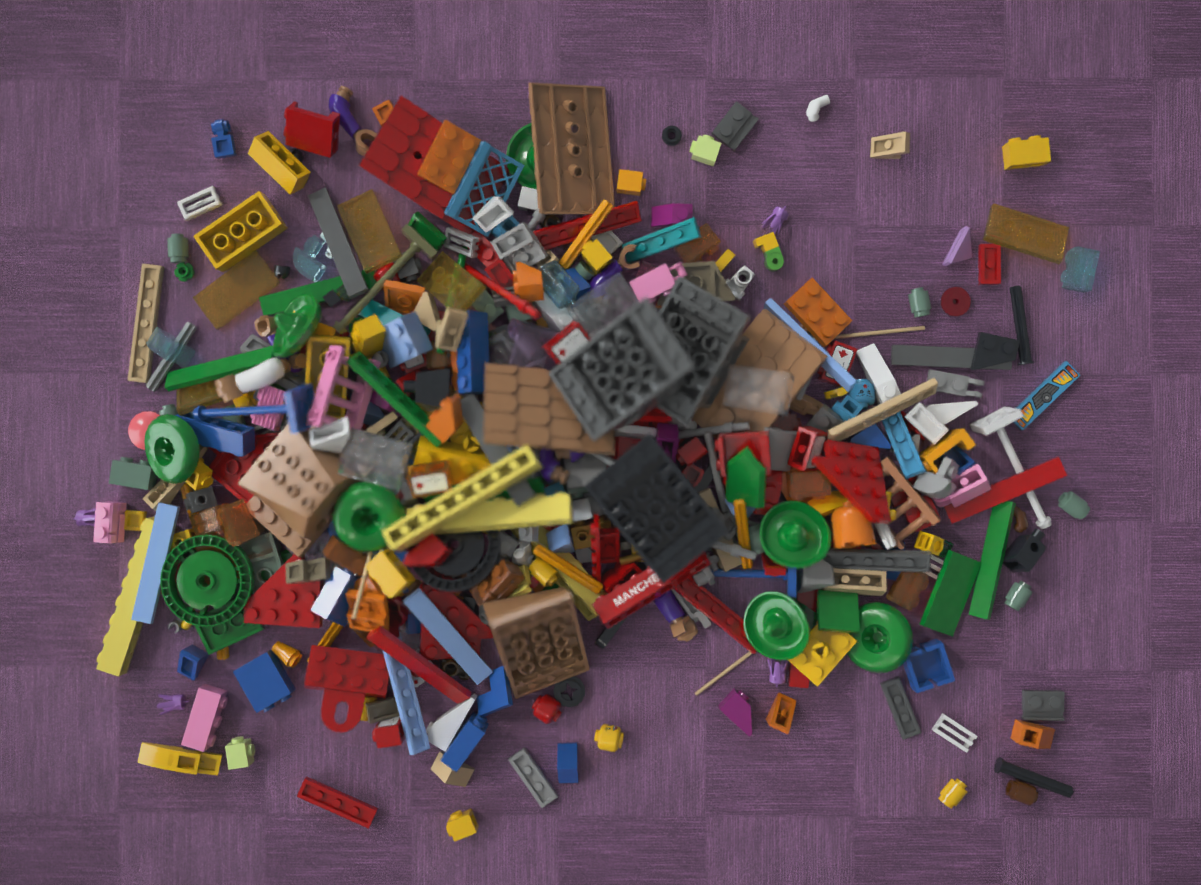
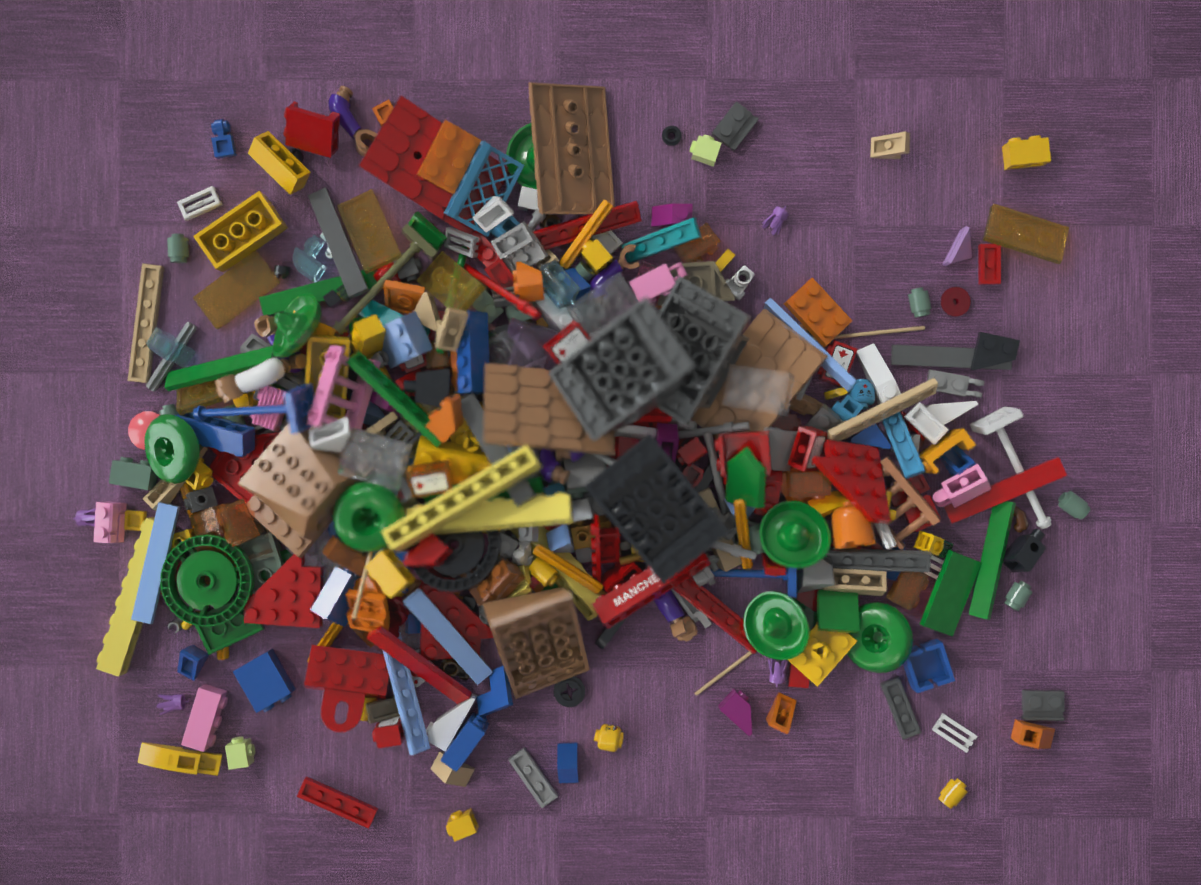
green plate [174,262,194,282] -> none
light orange cone [271,641,302,668] -> none
dark tan slope [286,557,330,584] -> none
red head [532,694,562,724] -> none
light orange brick [617,169,646,196] -> none
leg [752,232,784,272] -> none
white arm [806,94,830,122] -> none
light grey brick [913,457,959,499] -> none
black axle [994,757,1074,798] -> none
reddish brown brick [1005,780,1038,806] -> none
black axle [1010,285,1035,365] -> none
tile [1013,361,1080,430] -> none
clear light blue brick [1060,246,1100,293] -> none

